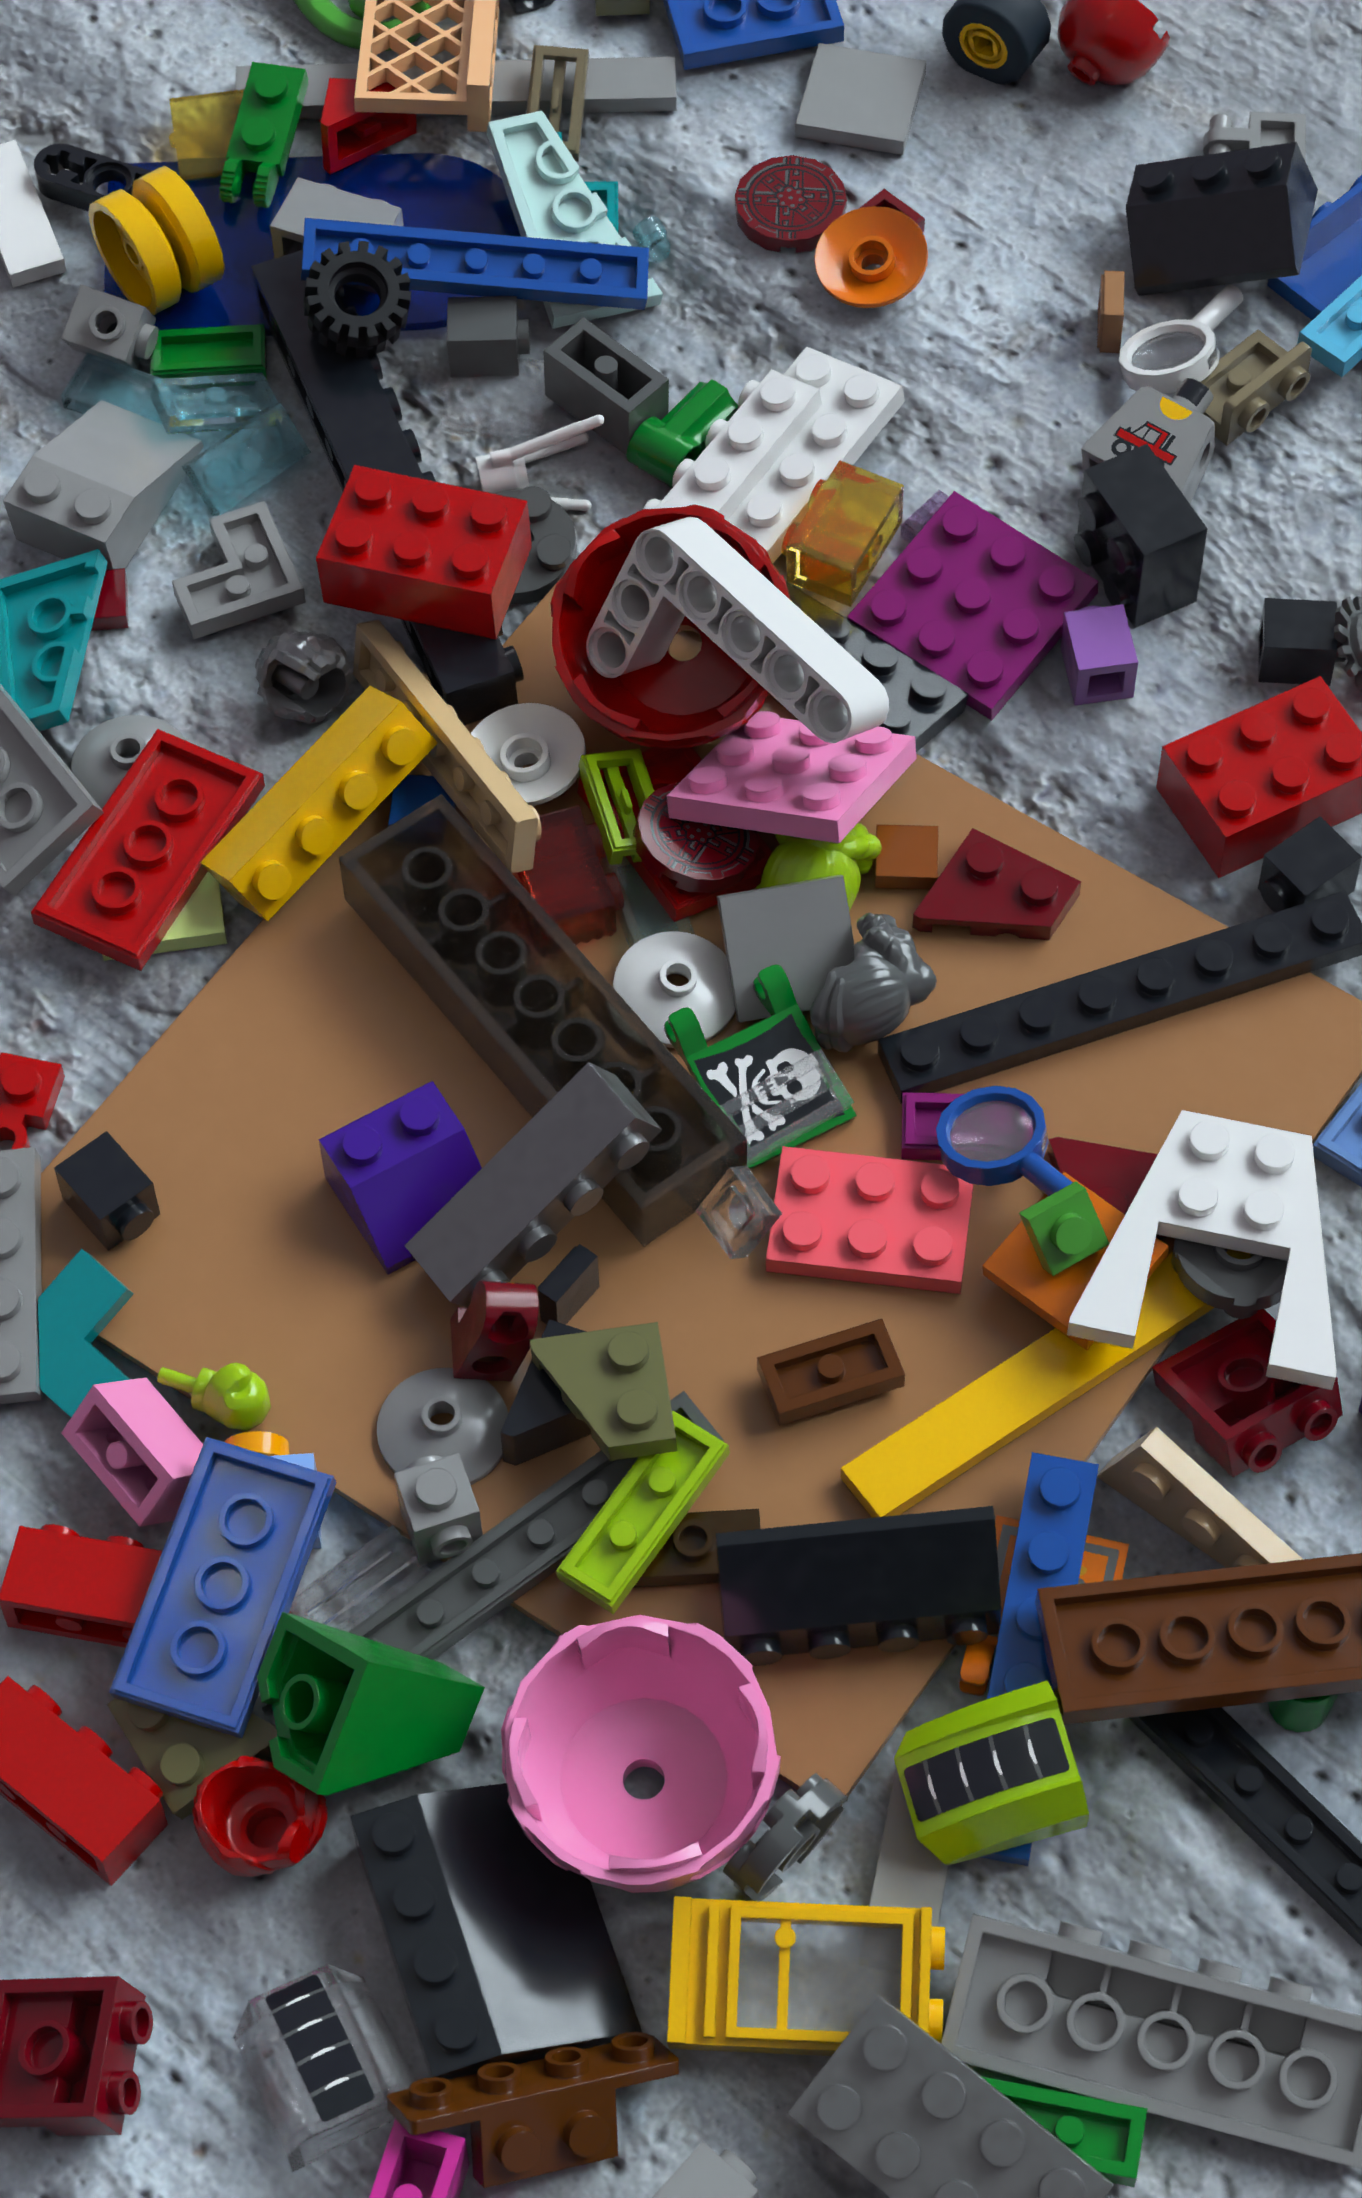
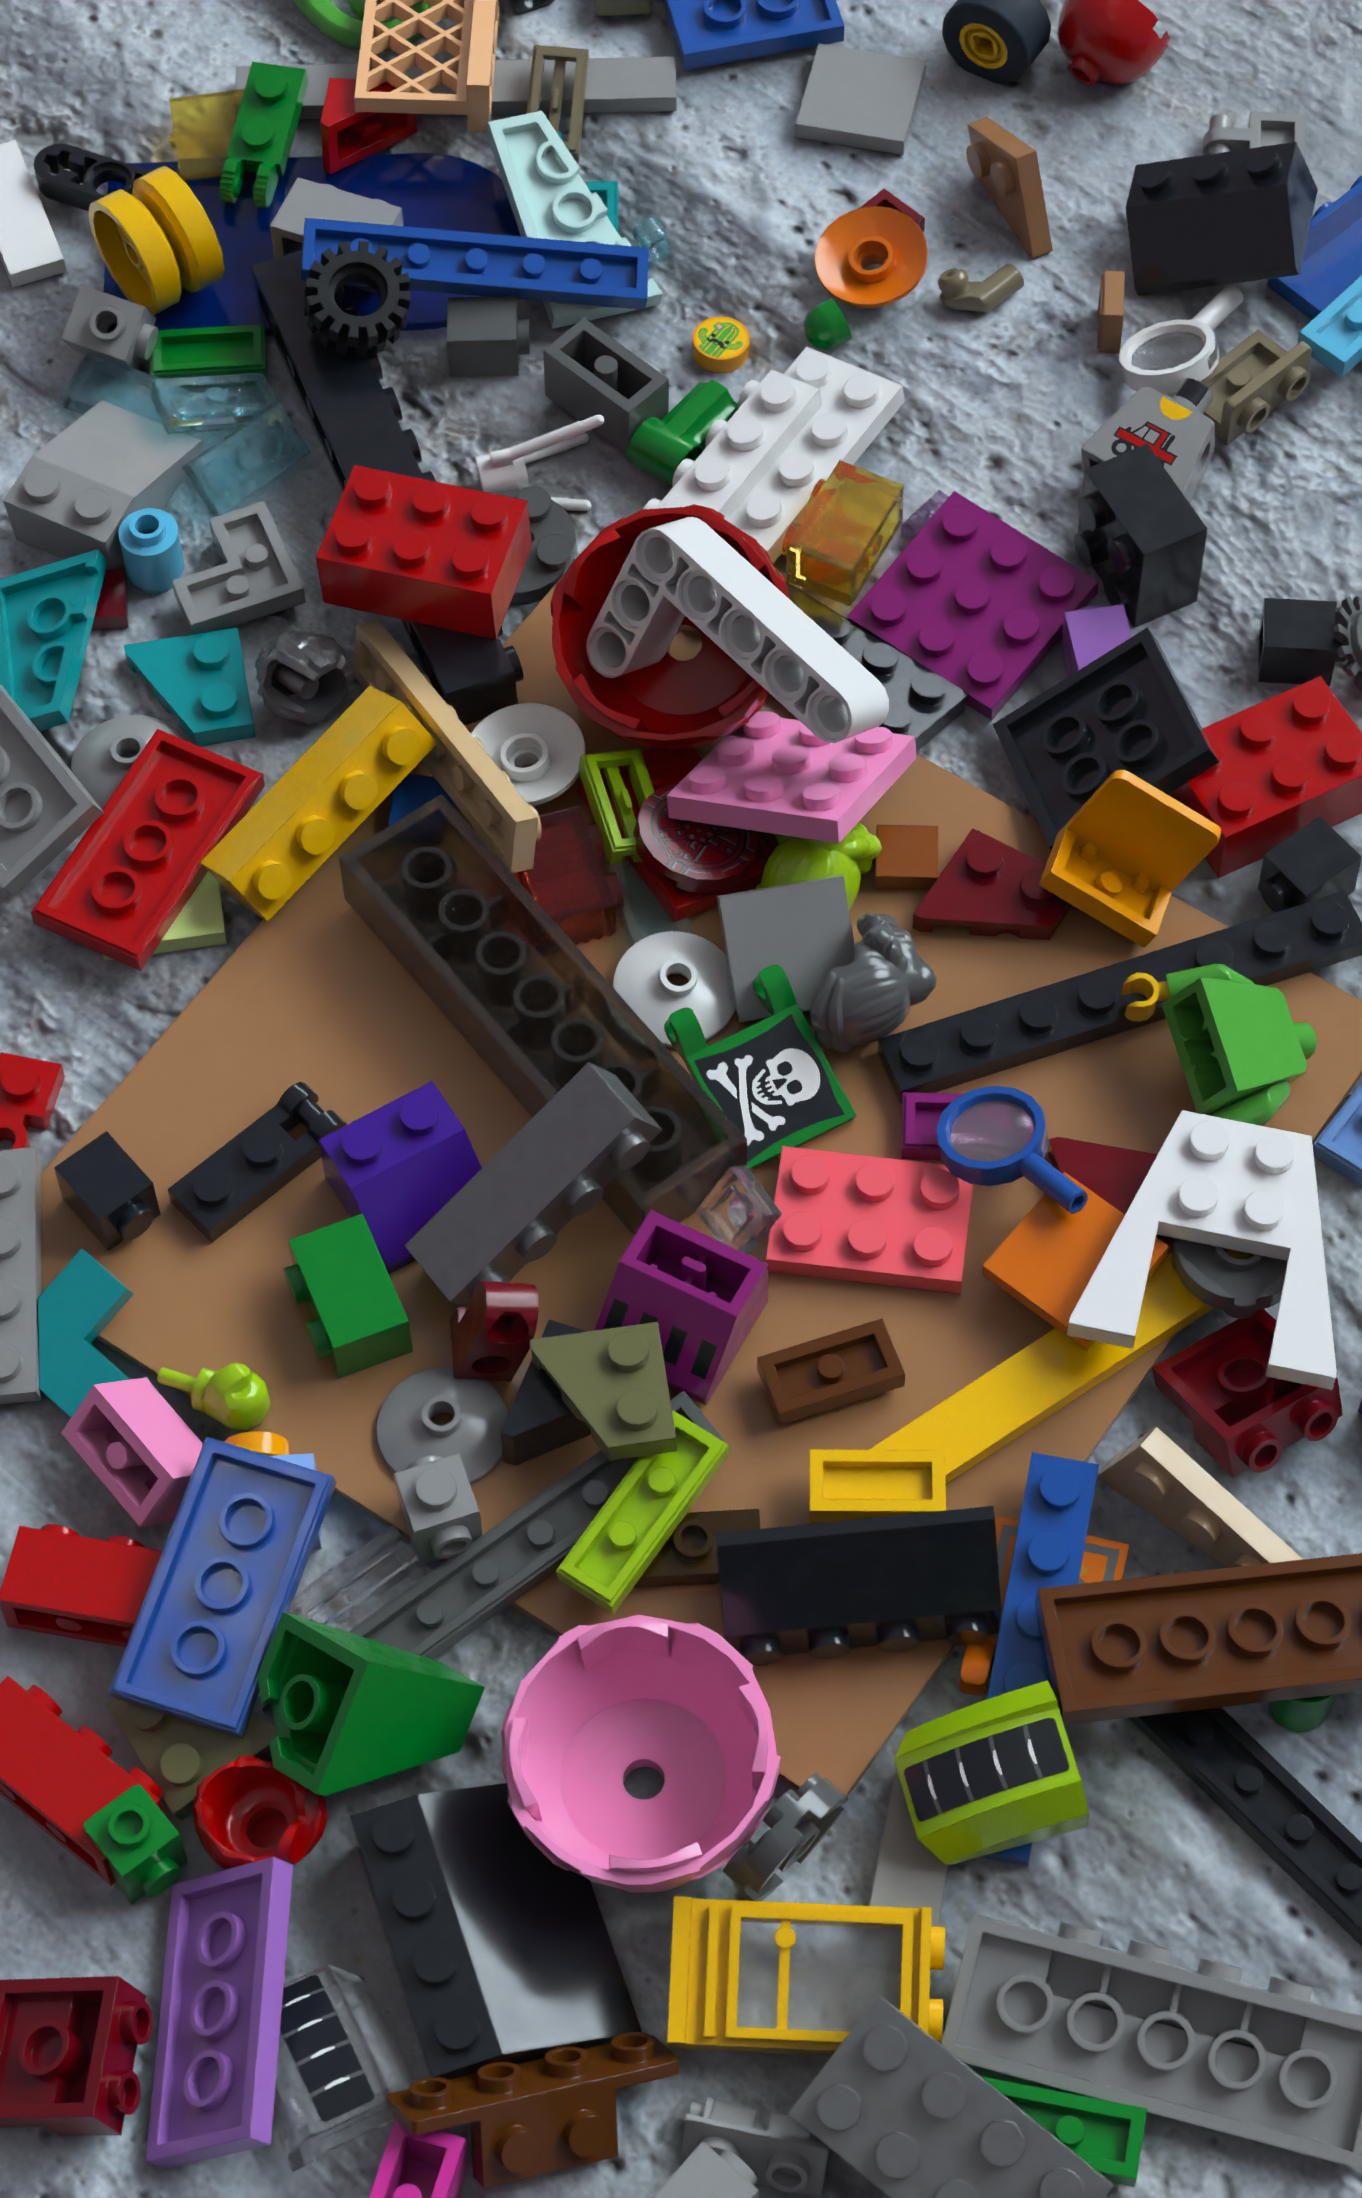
black tile [538,1244,600,1325] -> none
clear tile [709,1048,854,1170] -> none
dark red tile [735,155,847,253] -> none
bright green plate [1019,1181,1109,1276] -> none
none -> green bracket [84,1785,188,1905]
none -> medium azure brick [118,508,184,594]
none -> teal wing [124,627,256,746]
none -> medium lavender plate [146,1857,293,2169]
none -> black plate [168,1082,347,1243]
none -> green brick [283,1213,413,1379]
none -> magenta slope [594,1210,768,1405]
none -> light grey hinge [679,2097,831,2198]
none -> tile [692,316,750,373]
none -> green hinge [804,298,852,349]
none -> yellow tile [809,1449,946,1522]
none -> dark tan arm [938,264,1024,312]
none -> medium nougat wing [966,117,1053,258]
none -> black plate [992,627,1219,850]
none -> light orange bracket [1039,770,1221,948]
none -> bright green torso [1121,964,1317,1140]

